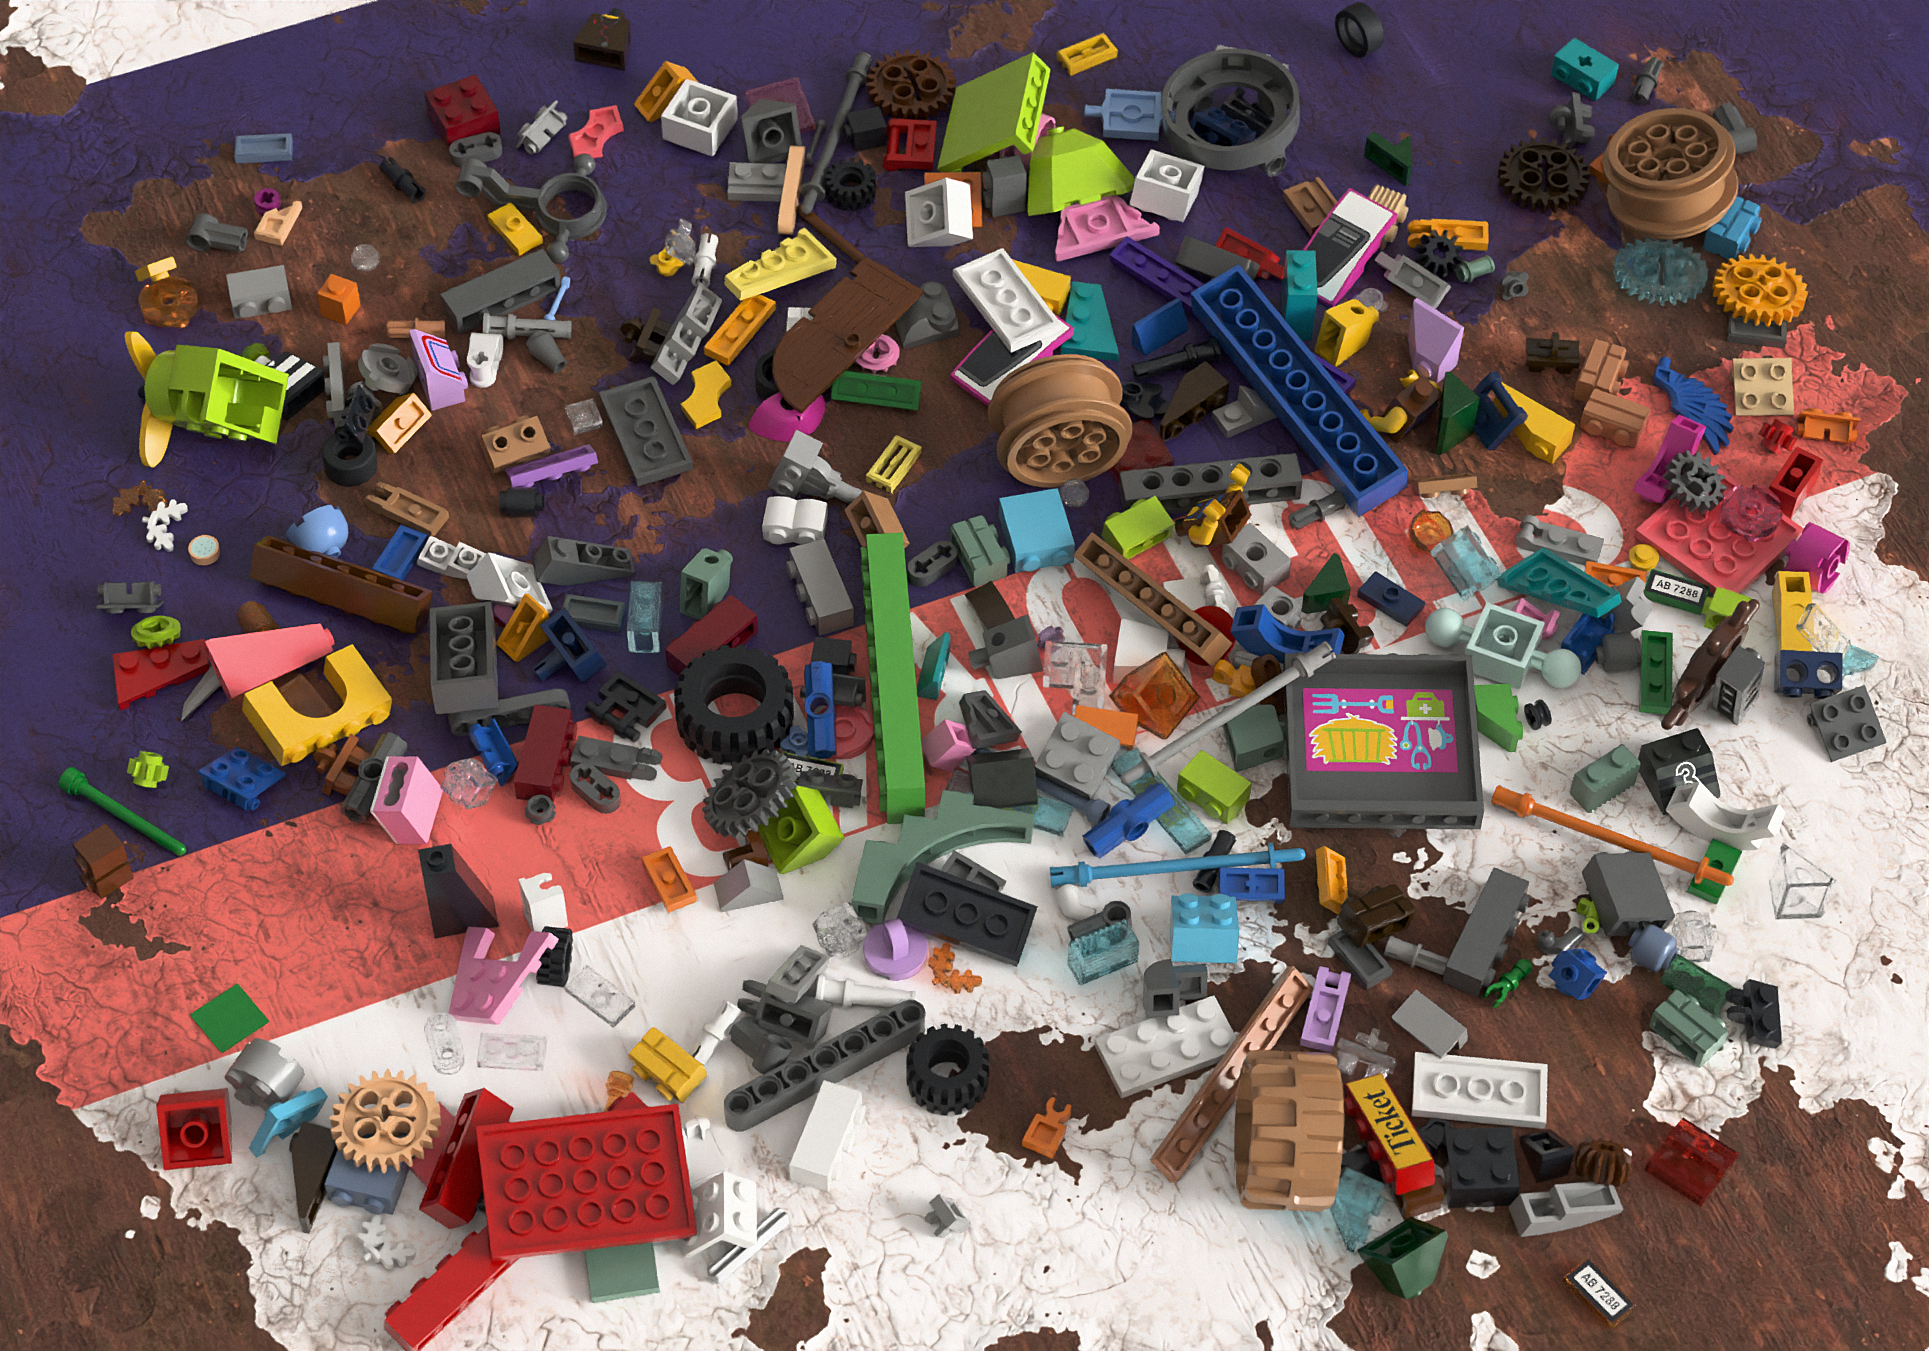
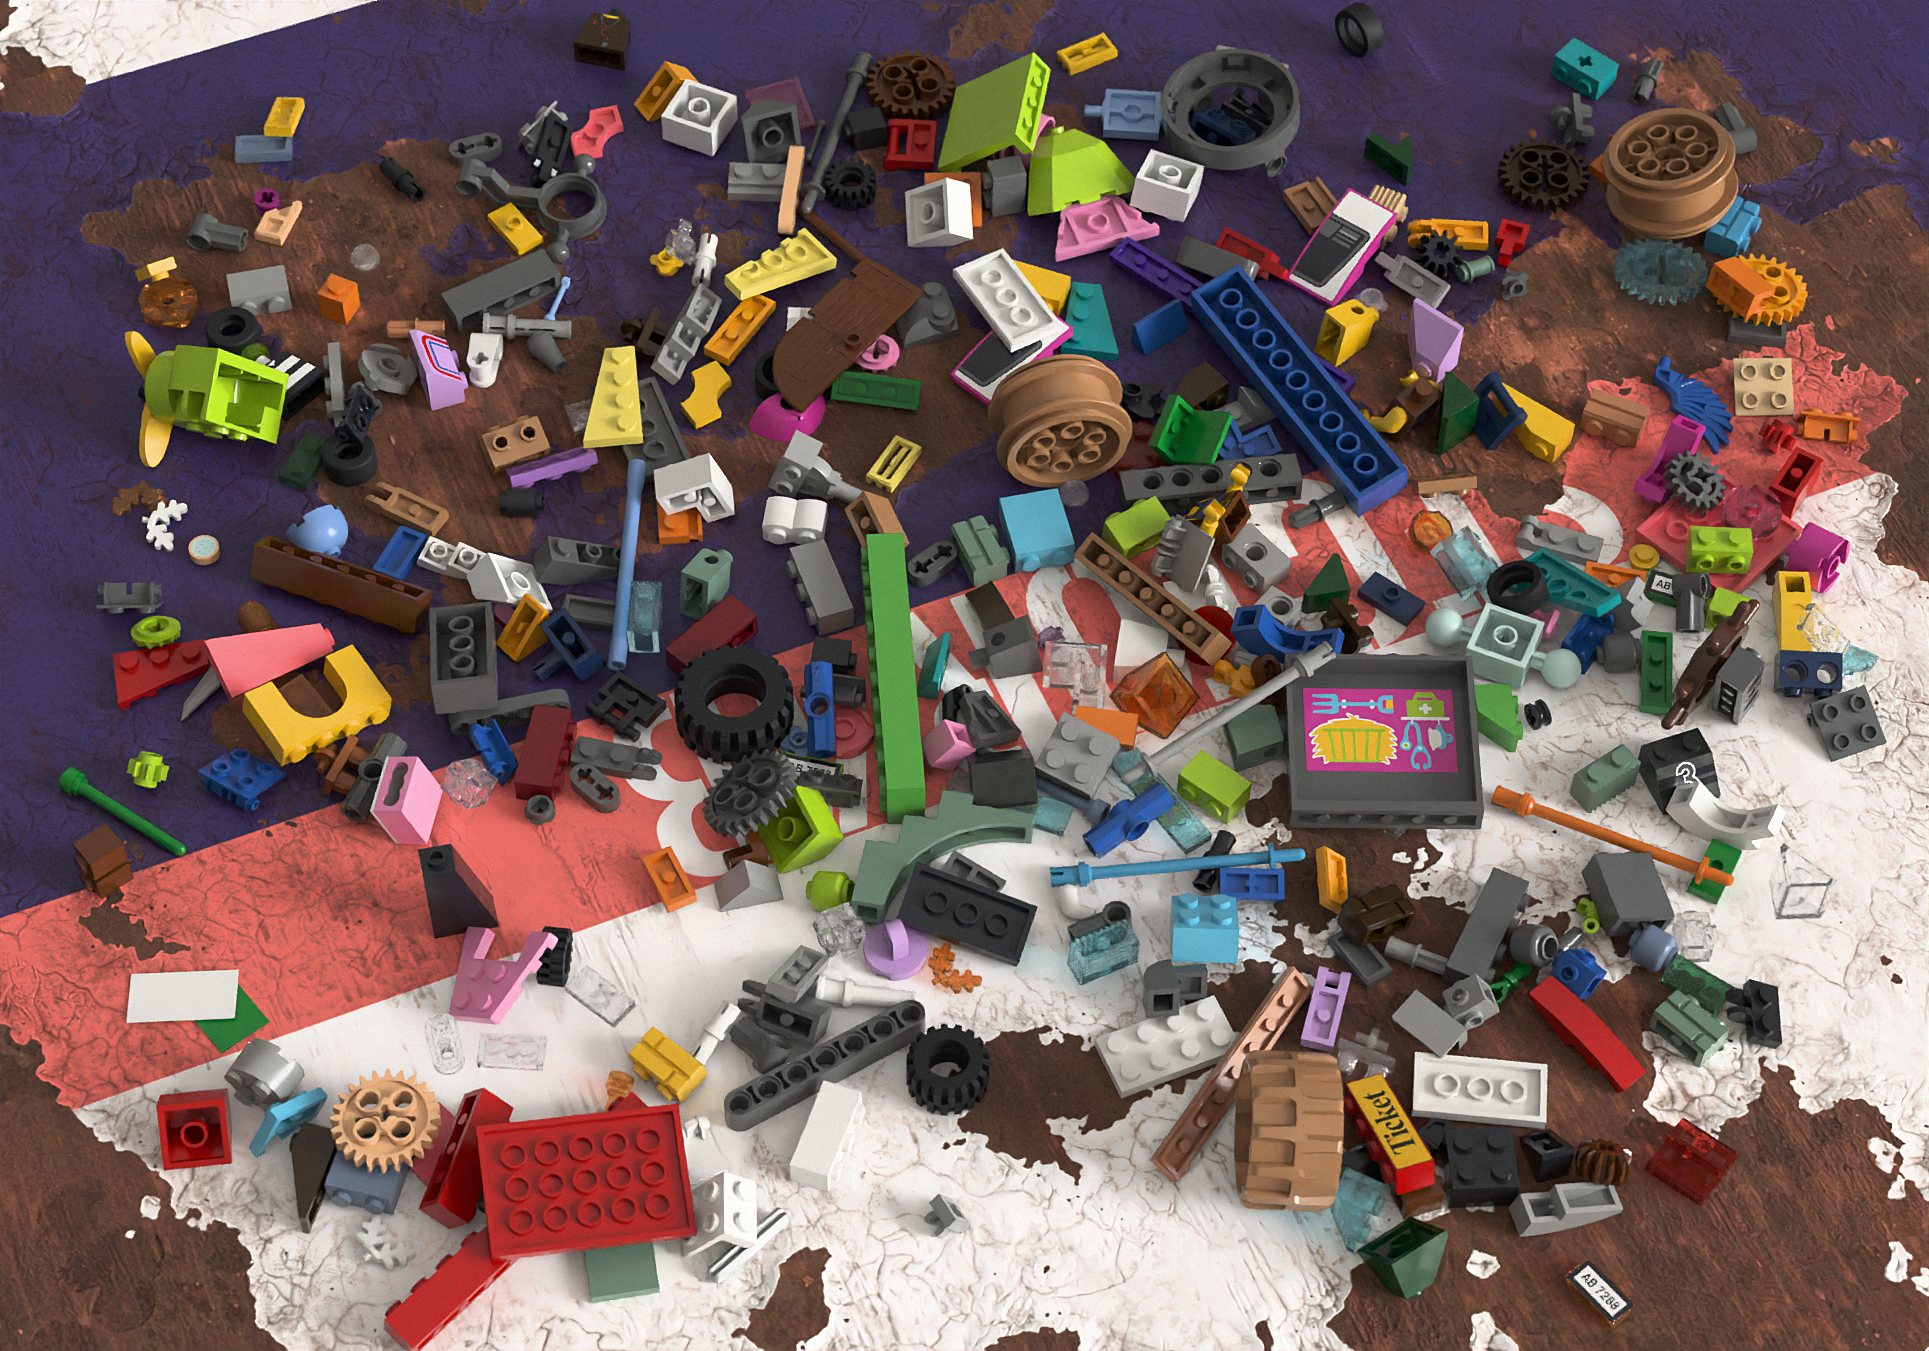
light orange panel [366,393,432,455] -> none
dark red brick [424,74,501,151] -> none
white hinge [518,873,568,932] -> none
orange plate [1022,1097,1071,1159] -> none
black pin [1131,336,1221,382] -> none
teal brick [1281,250,1318,340] -> none
dark brown hips [1525,332,1580,374] -> none
nougat brick [1573,339,1629,403] -> none
none -> white sticker [126,970,239,1023]
none -> black tyre [205,307,261,359]
none -> yellow plate [264,97,305,137]
none -> clear green plate [278,432,326,491]
none -> black hinge [530,113,574,189]
none -> light yellow wing [583,346,643,448]
none -> medium blue piece [607,459,646,671]
none -> white brick [654,453,735,523]
none -> orange plate [657,501,703,545]
none -> lime head [806,871,855,913]
none -> black arm [942,684,973,723]
none -> green bracket [1148,394,1233,466]
none -> light grey hinge [1150,514,1215,594]
none -> blue plate [1218,410,1282,461]
none -> light grey brick [1442,974,1500,1030]
none -> black tyre [1486,560,1548,616]
none -> red plate [1494,218,1530,268]
none -> dark grey head [1509,923,1559,967]
none -> red slope [1526,975,1646,1093]
none -> dark grey piece [1672,572,1711,634]
none -> lime brick [1684,526,1753,575]
none -> orange hinge [1705,256,1776,319]

